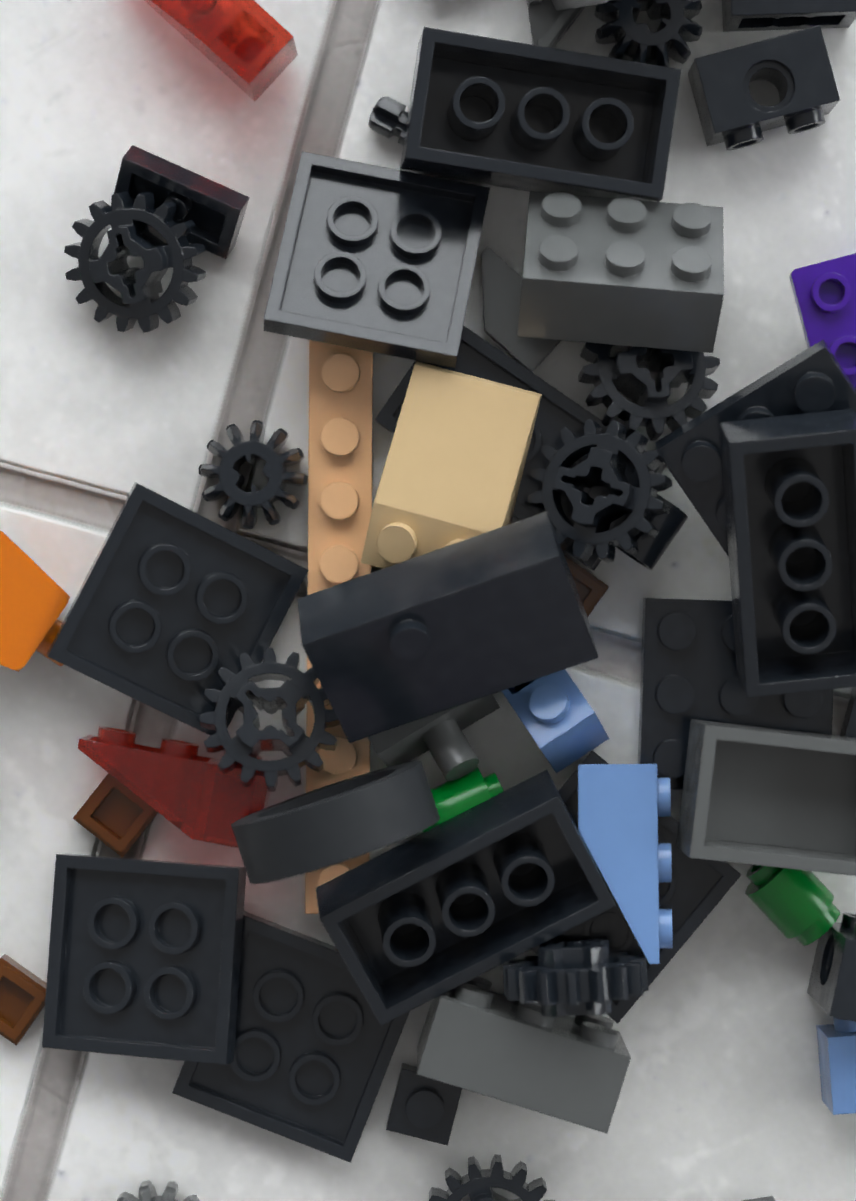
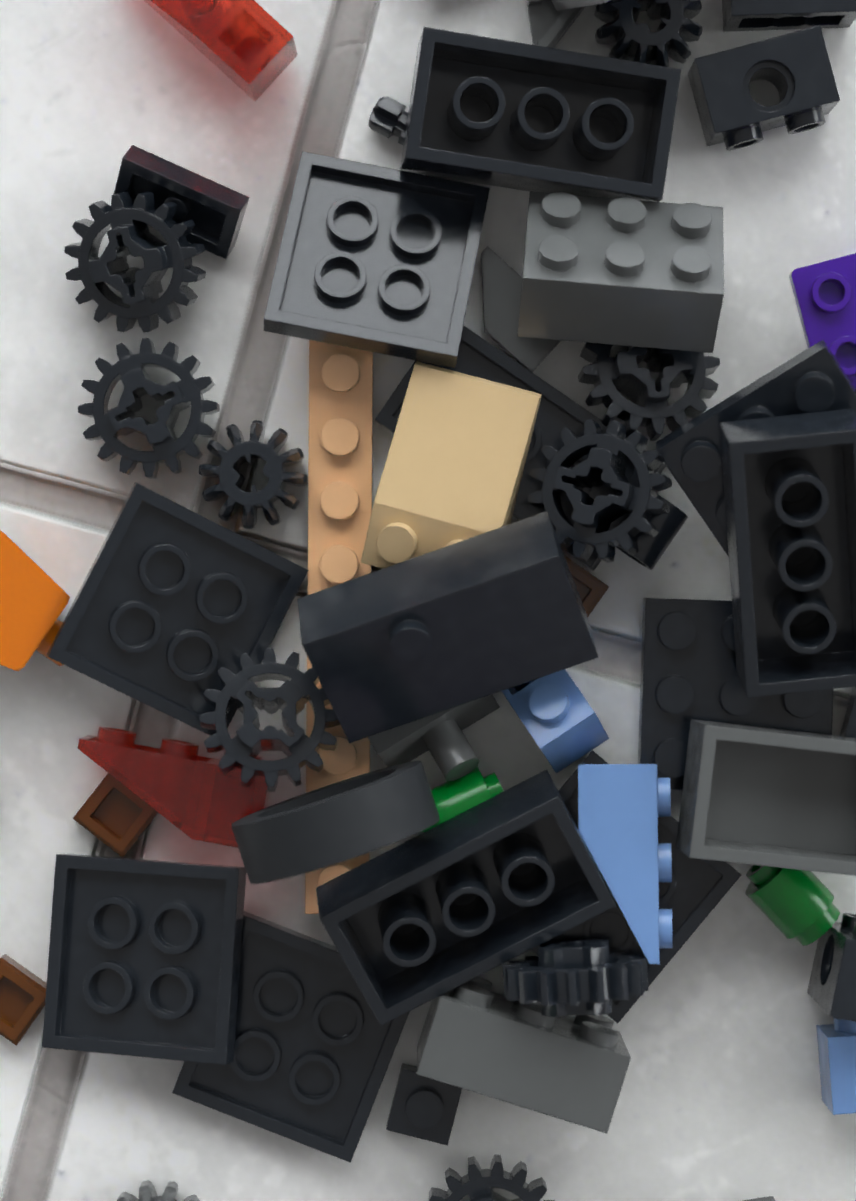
none -> black gear [78,338,220,479]

